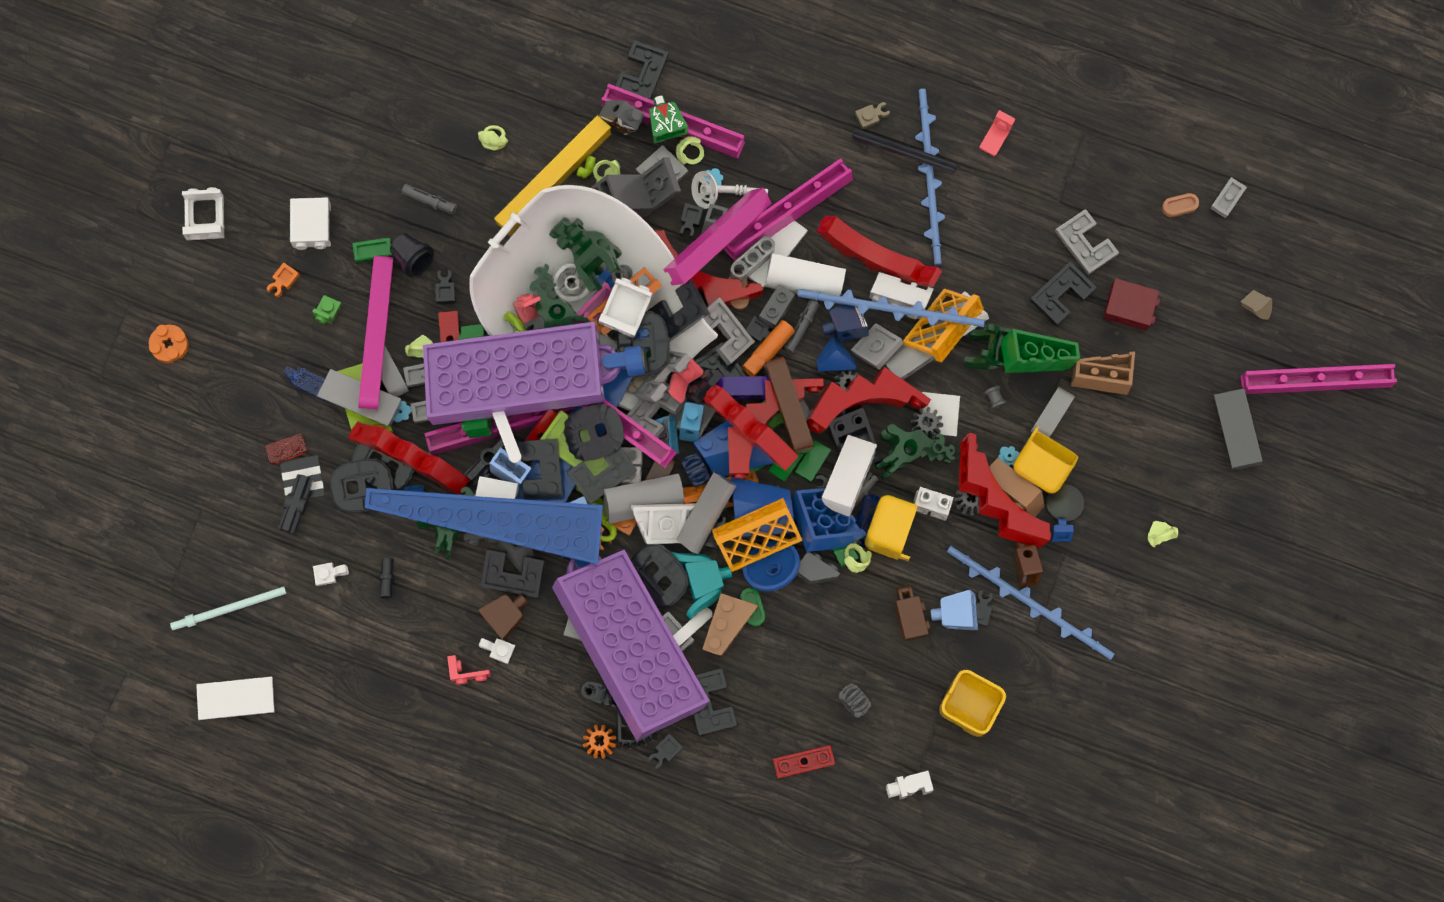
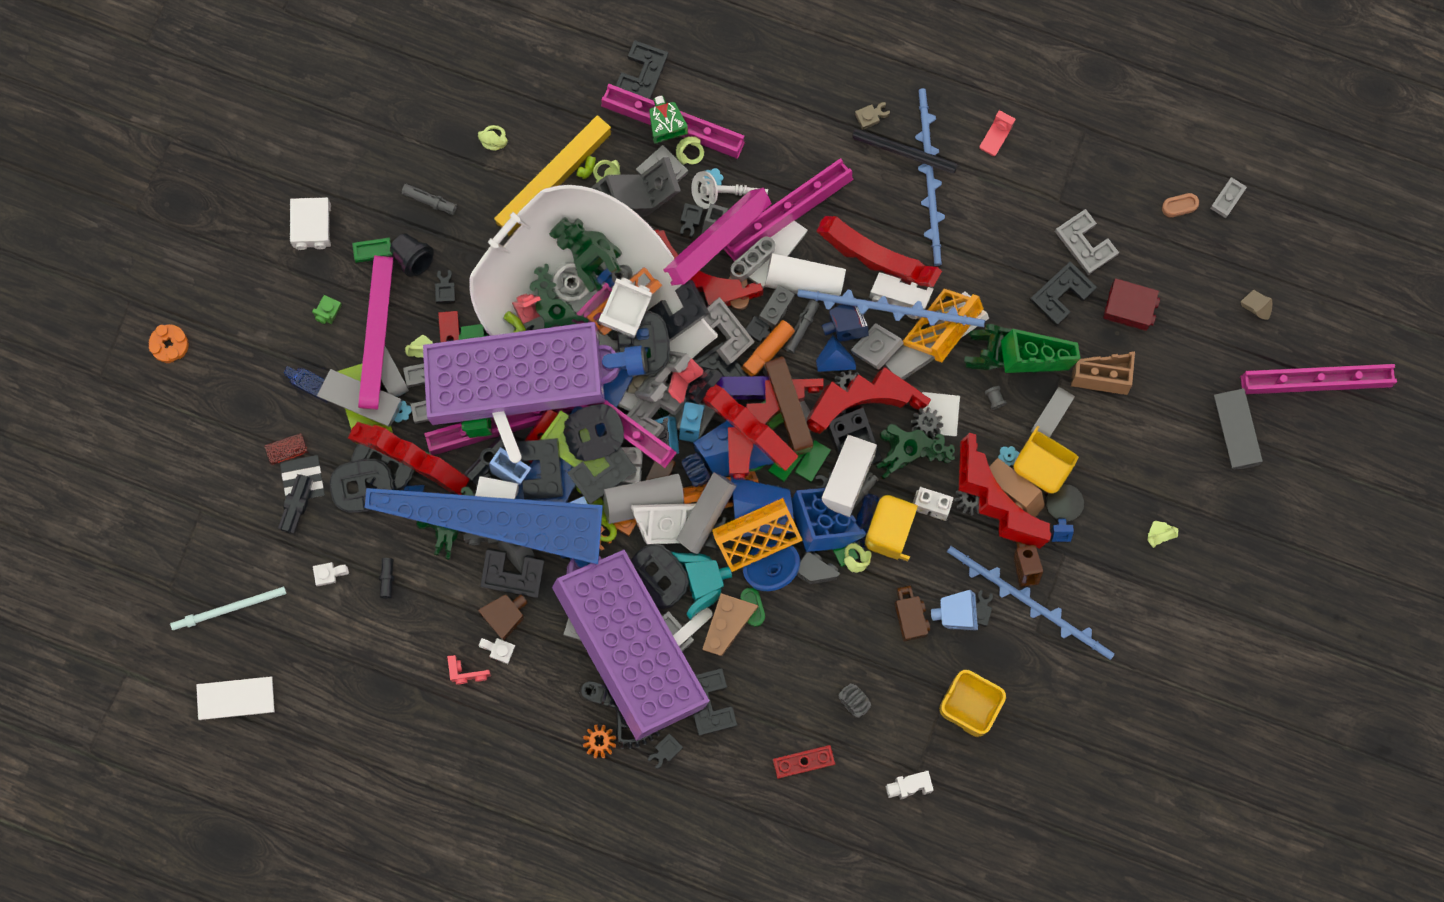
white window [182,187,224,240] -> none
orange plate [267,263,300,298] -> none
dark grey torso [598,100,644,135] -> none

